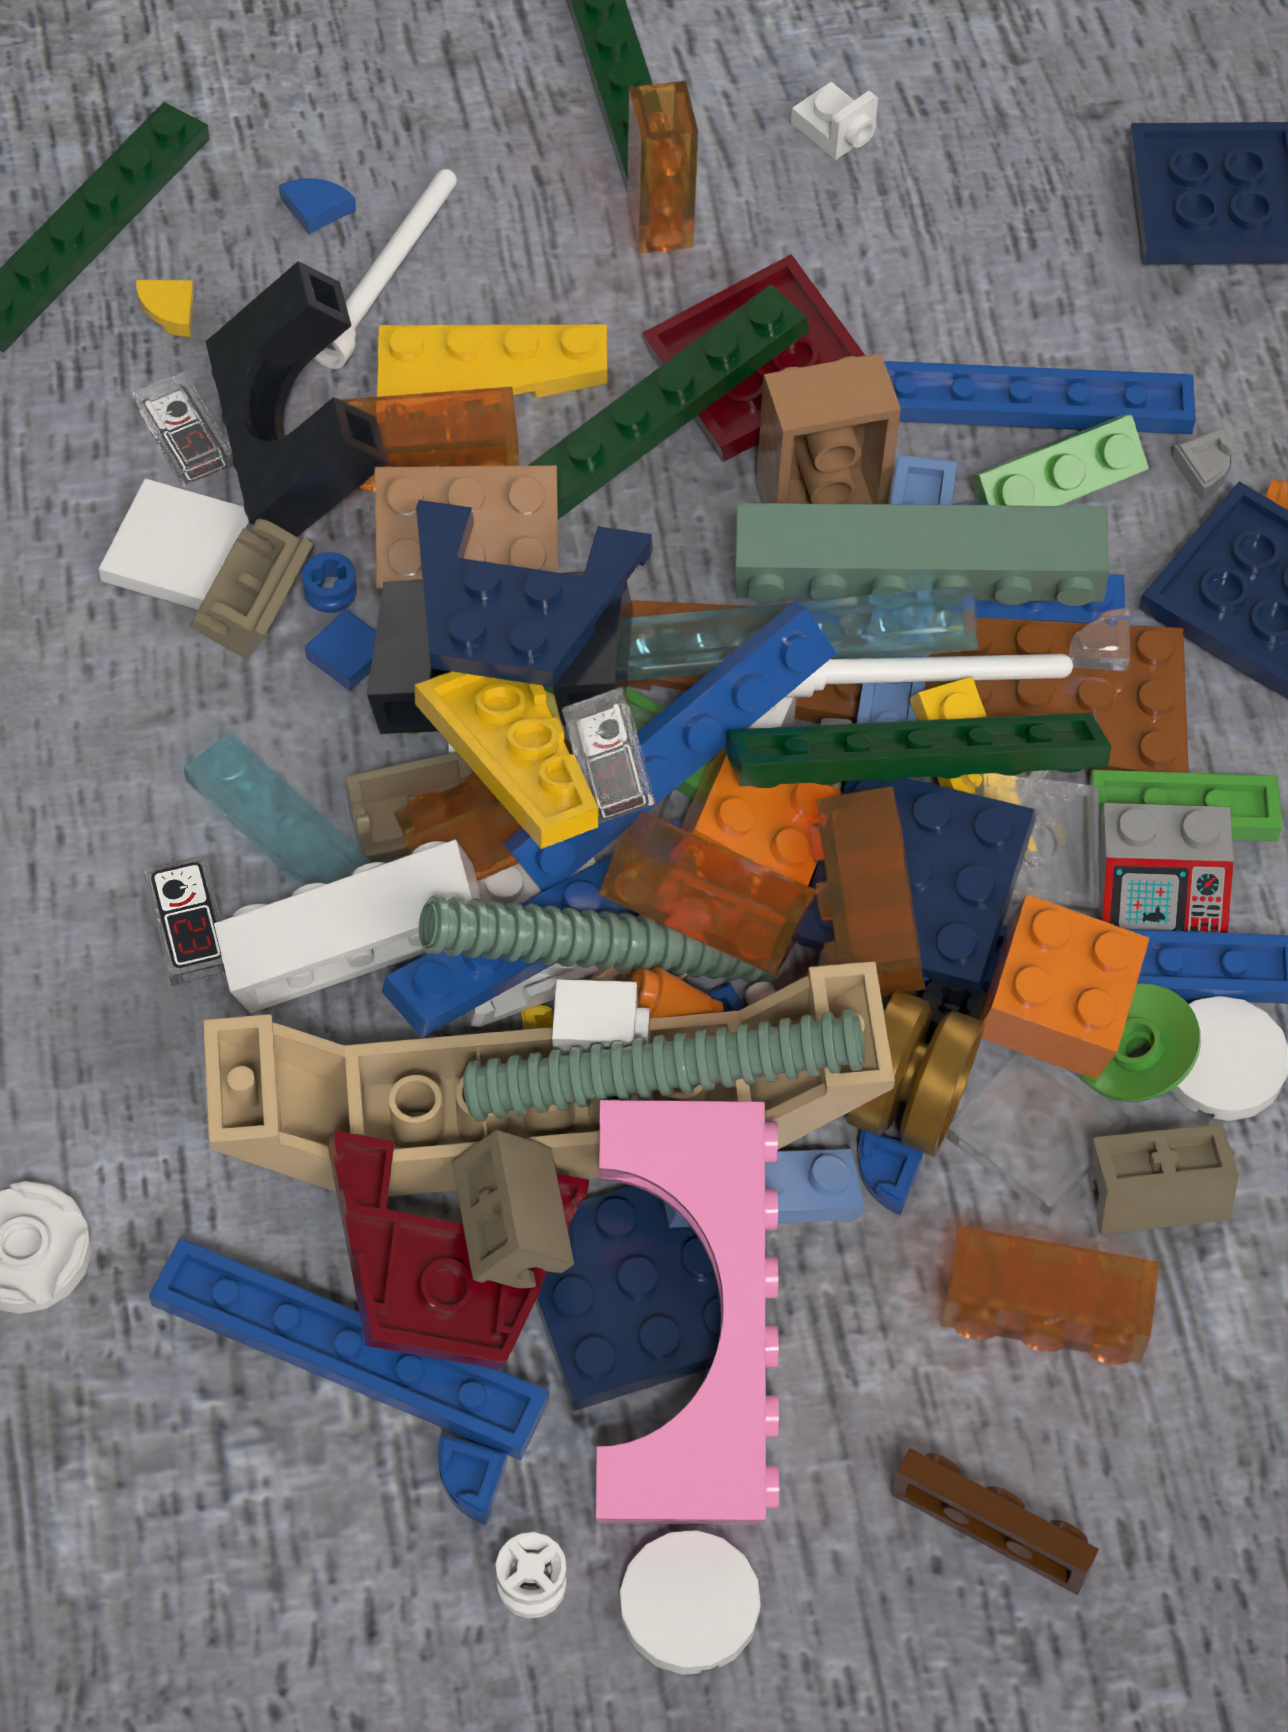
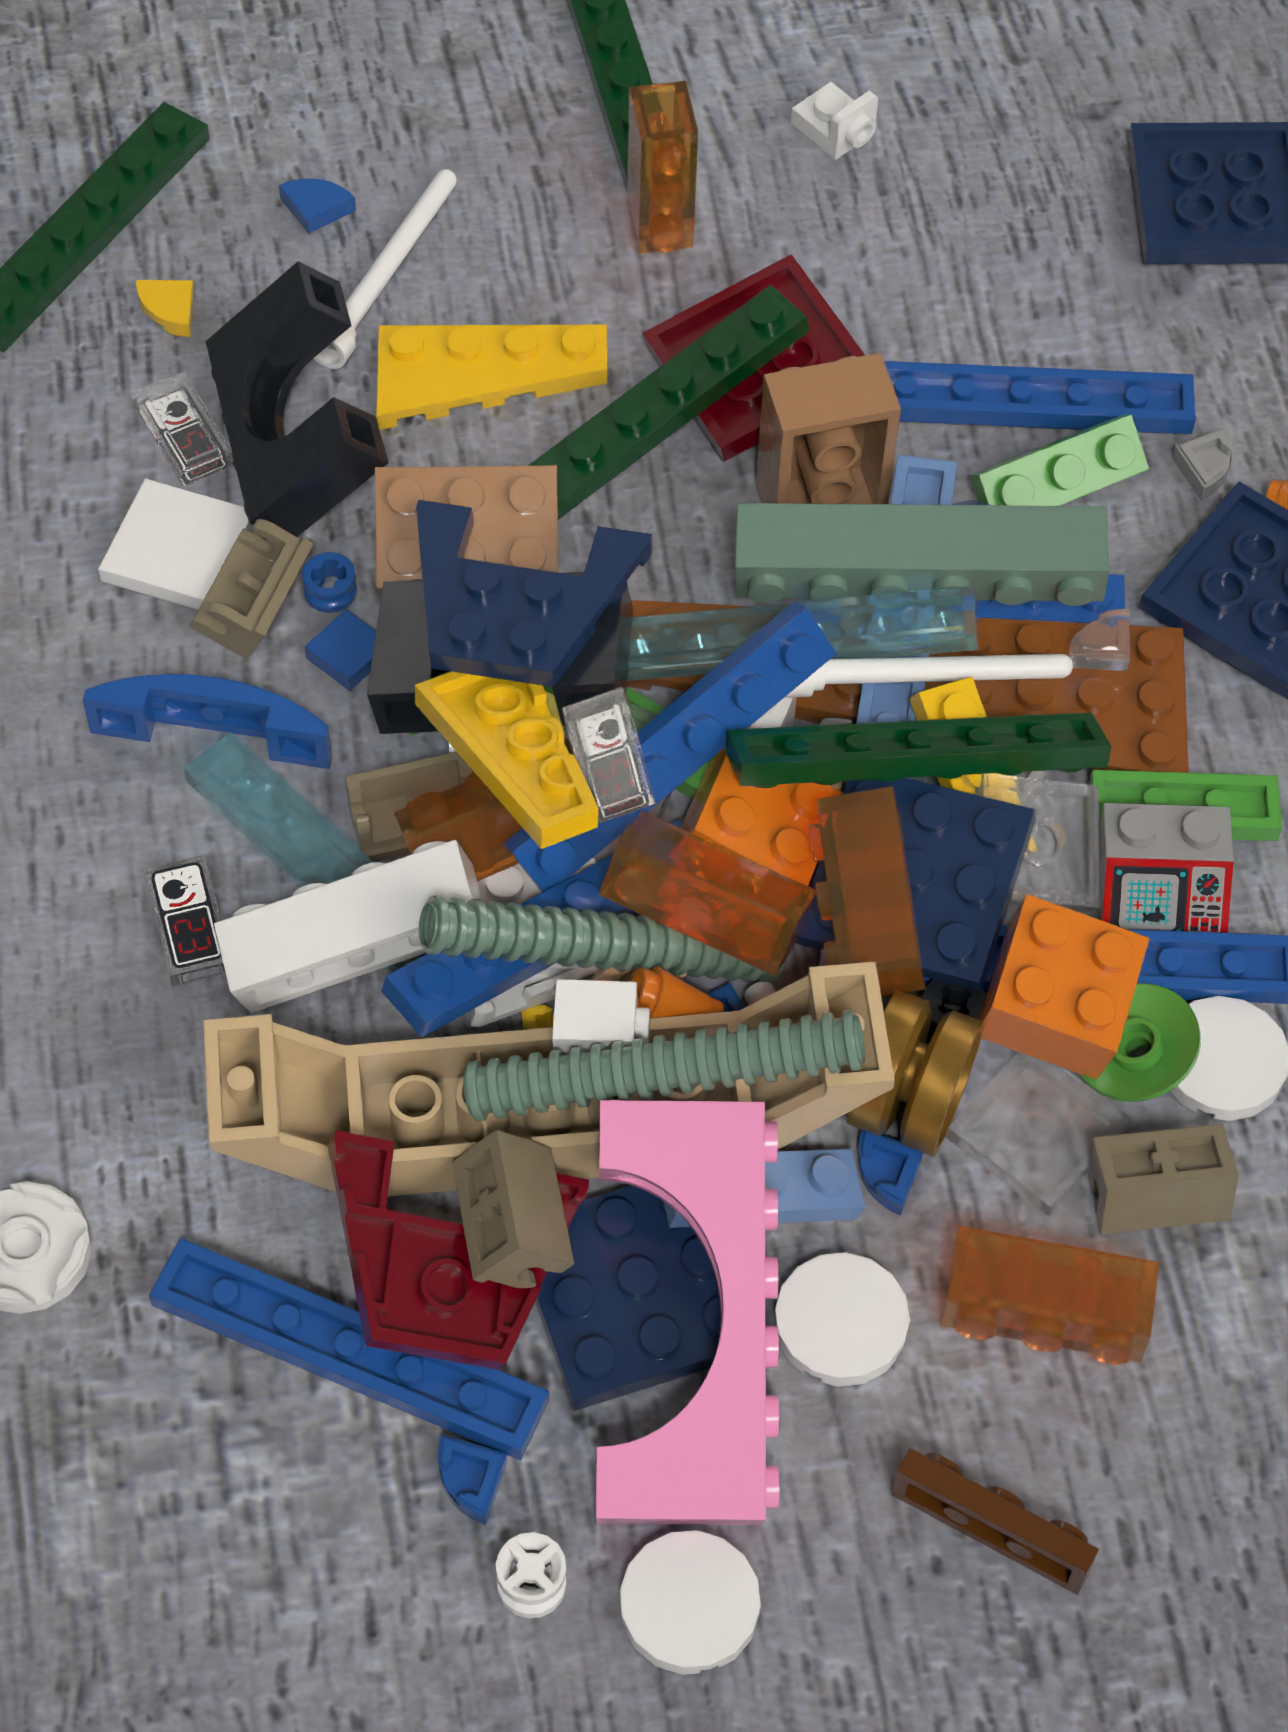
clear orange brick [341,386,519,492] -> none
none -> blue slope [83,674,332,769]
none -> white tile [774,1252,910,1387]

